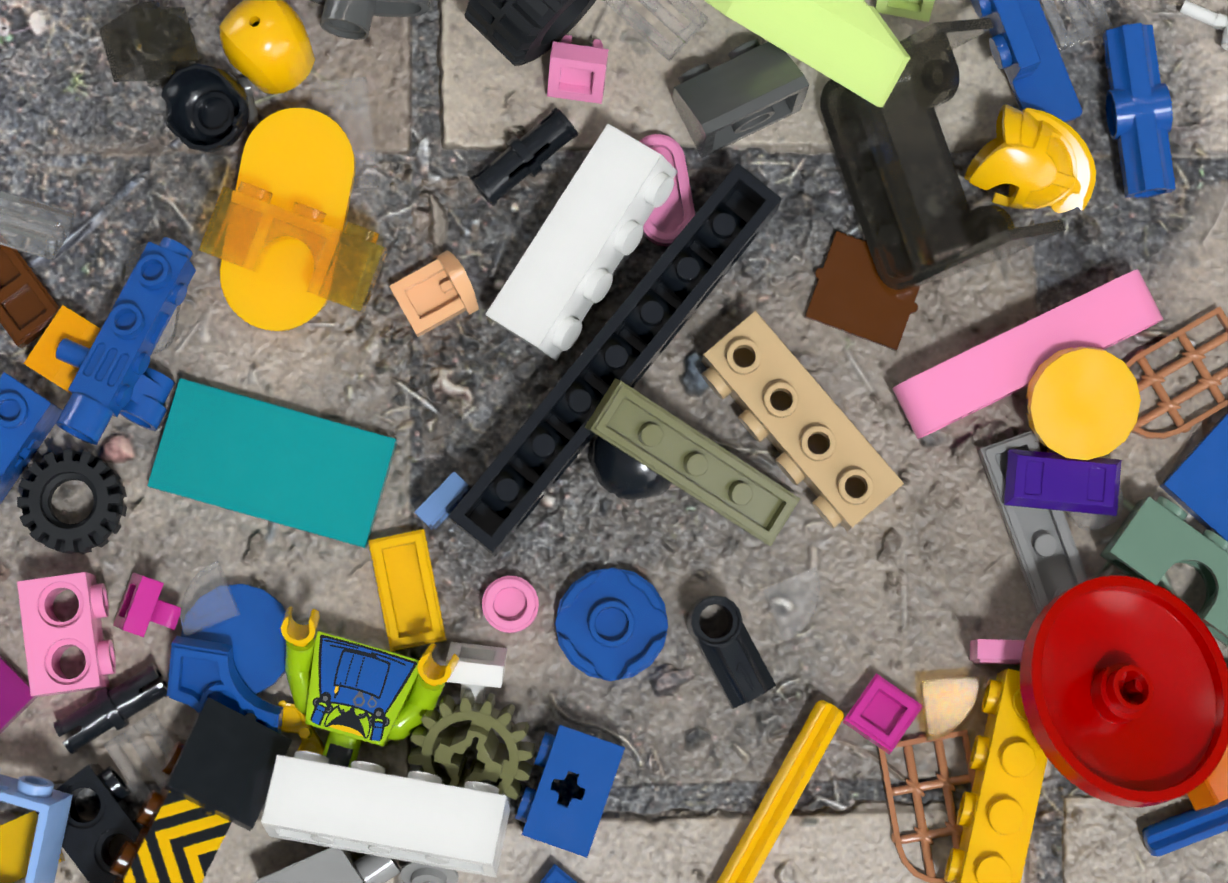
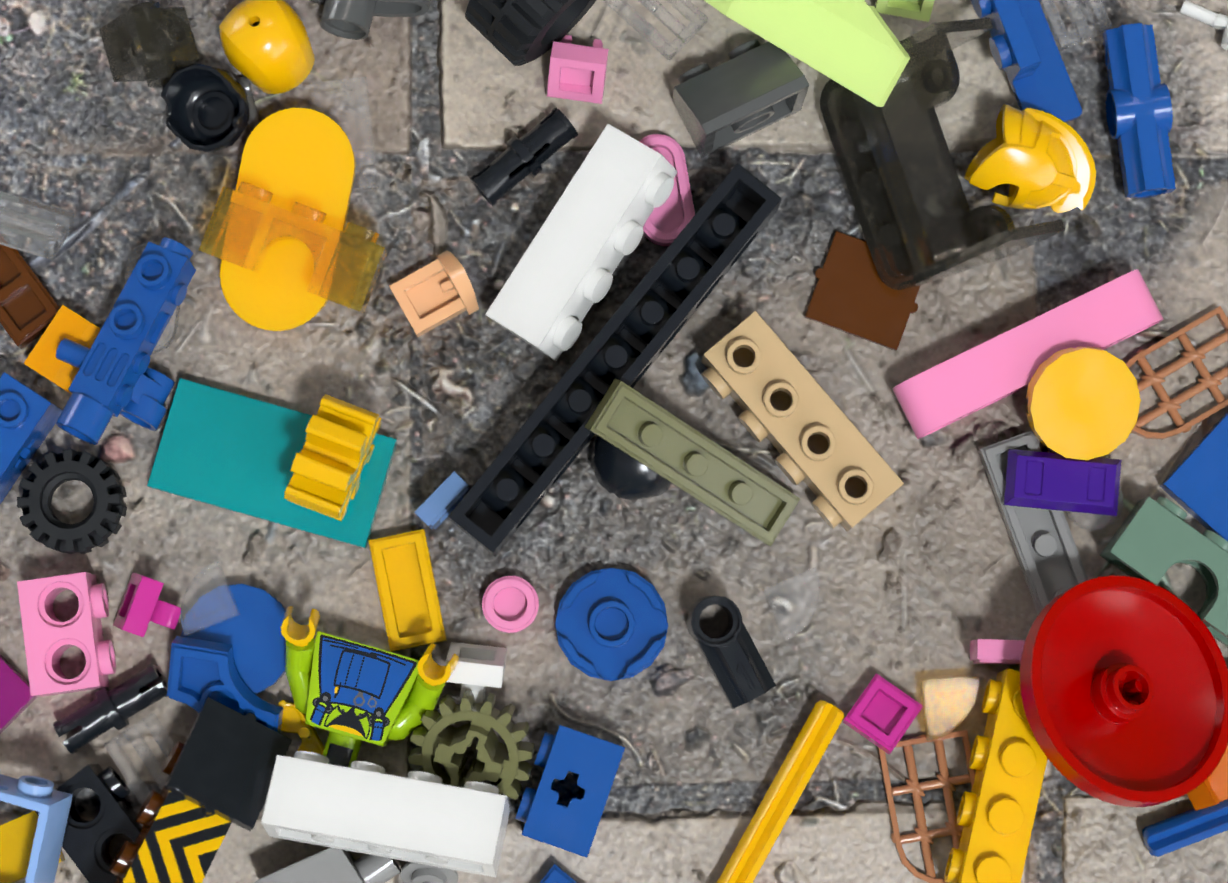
none -> yellow gear [284,394,382,521]

